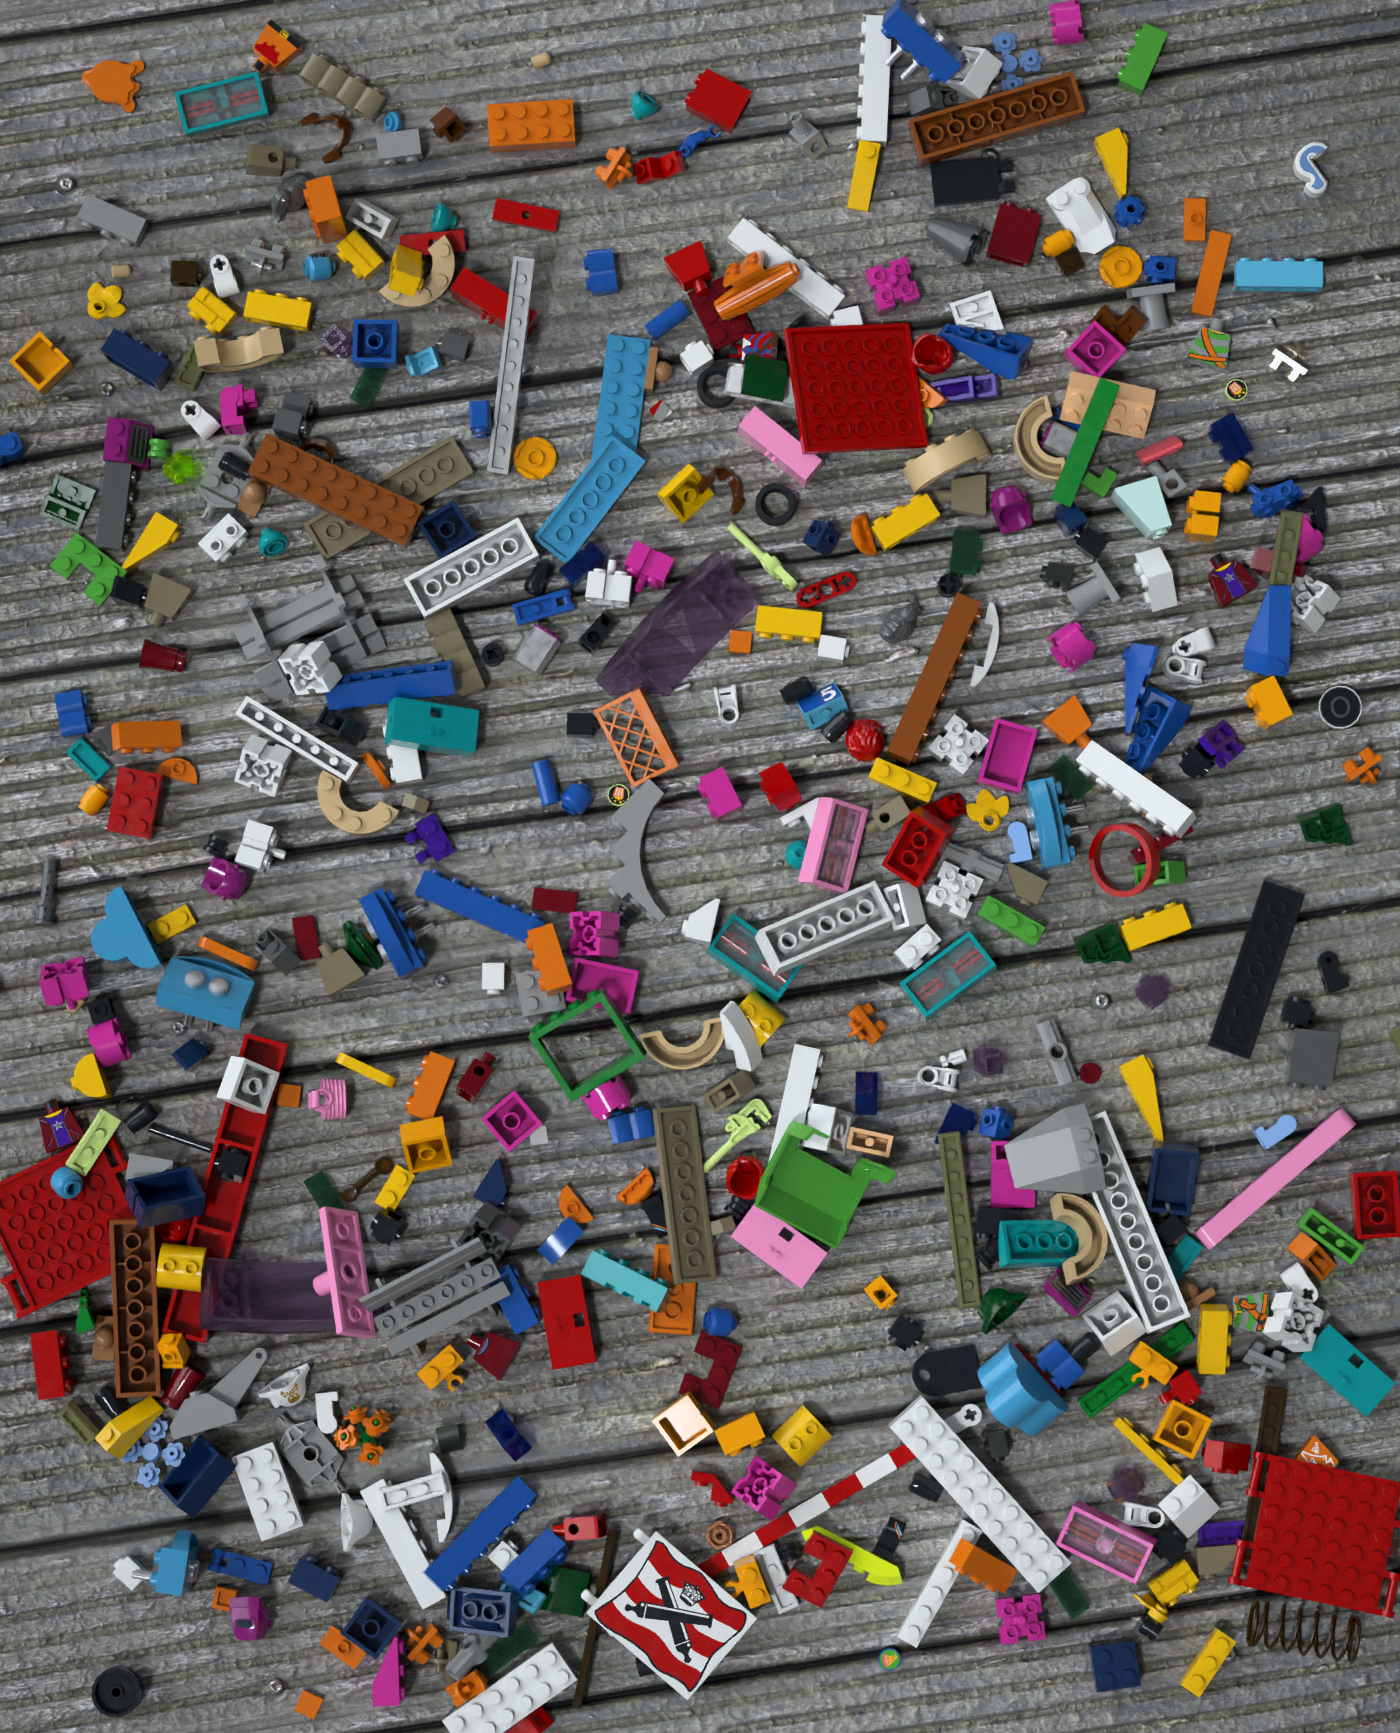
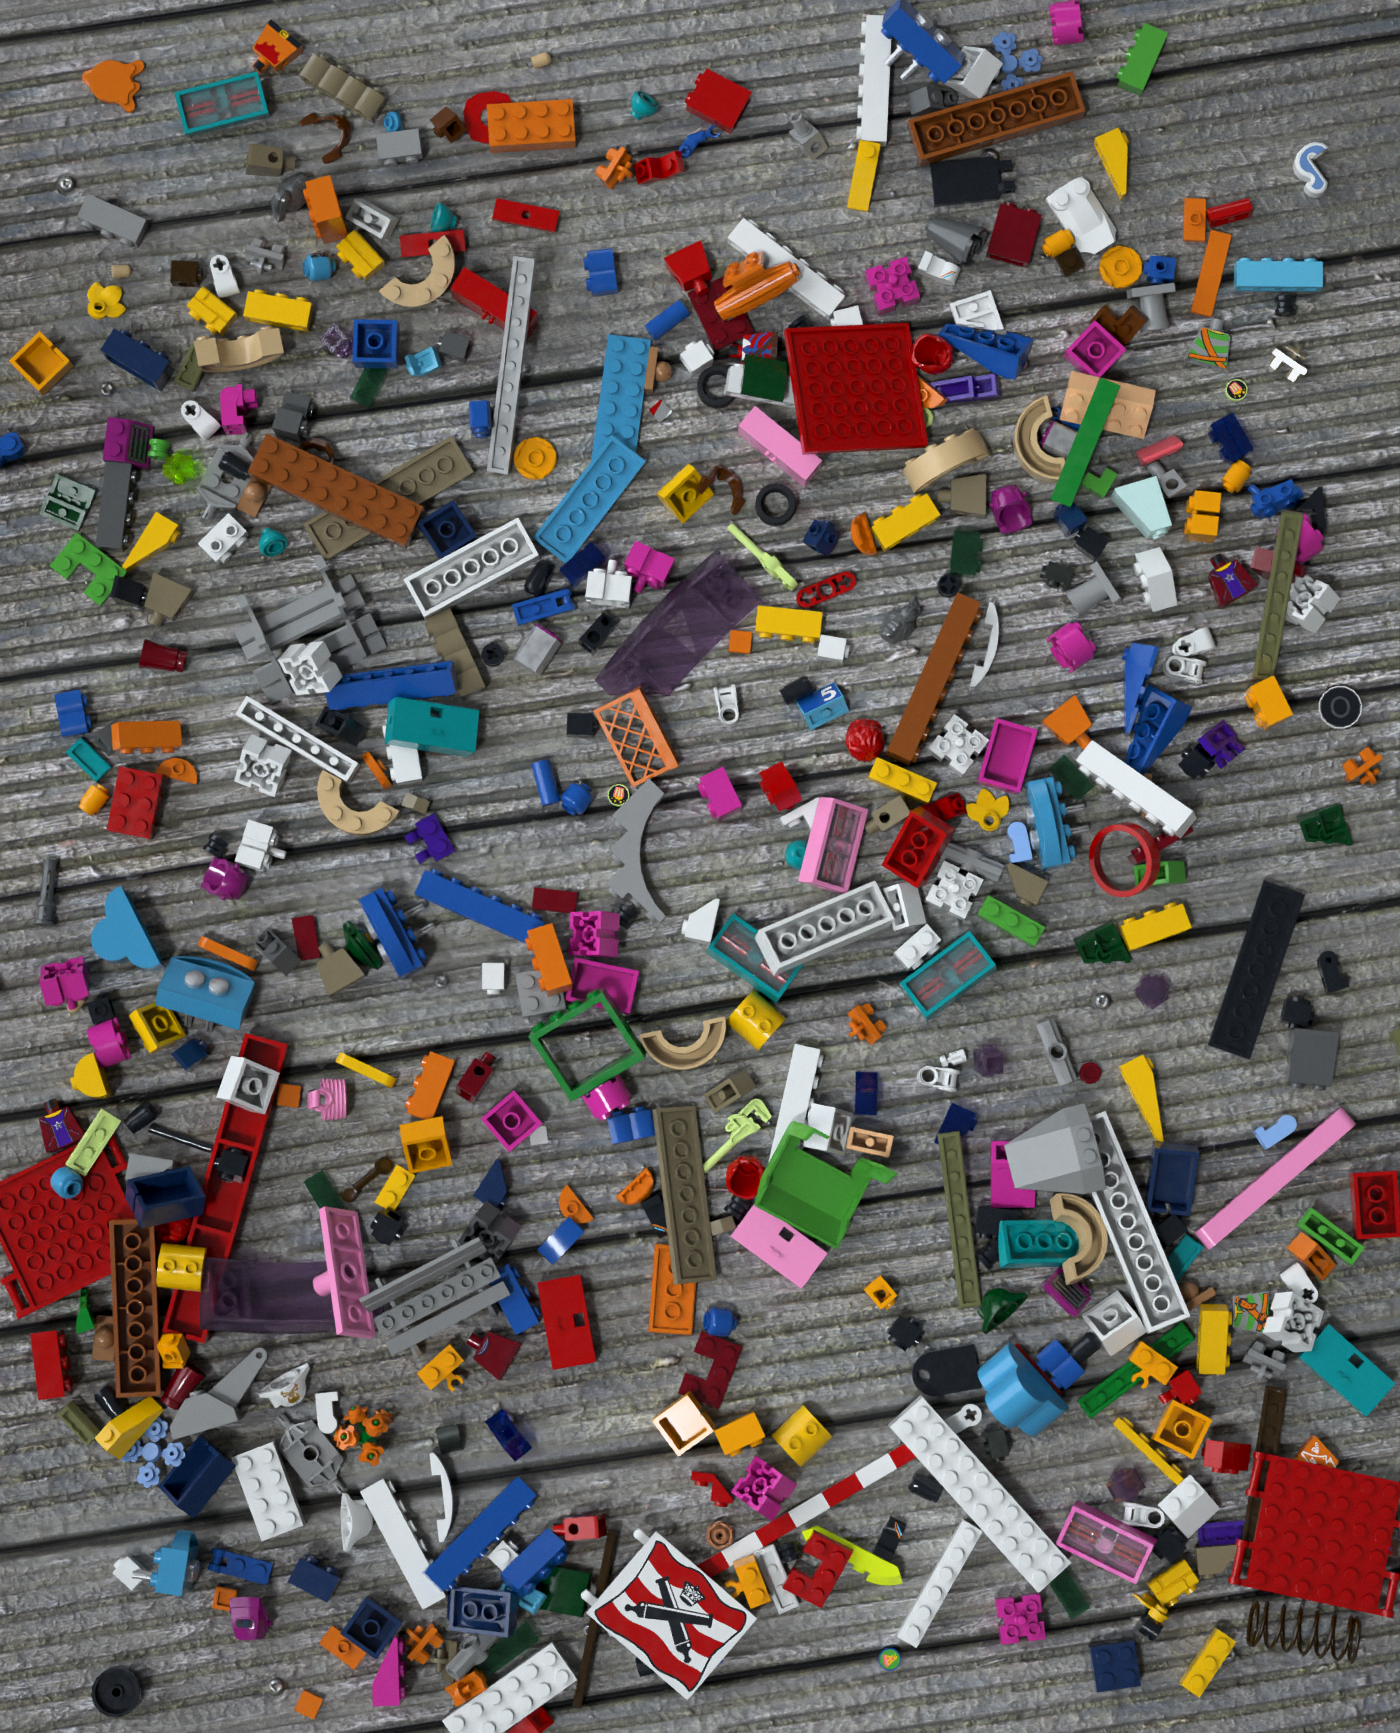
yellow plate [148,904,197,945] -> none
white tile [378,1472,448,1512] -> none
yellow brick [389,244,424,297] -> none
wedge [581,1248,674,1313] -> none
white slope [720,1001,763,1071] -> none
black piece [820,710,854,743] -> none
orange brick [949,1538,1018,1594] -> none
blue brick [978,1106,1014,1141] -> none
blue brick [1113,195,1146,230] -> none
blue wedge [1243,584,1292,676] -> none
none -> yellow brick [129,1002,186,1055]
none -> red piece [463,91,512,144]
none -> white leg [917,251,961,286]
none -> red brick [1206,198,1253,228]
none -> black wheel [1275,295,1296,317]

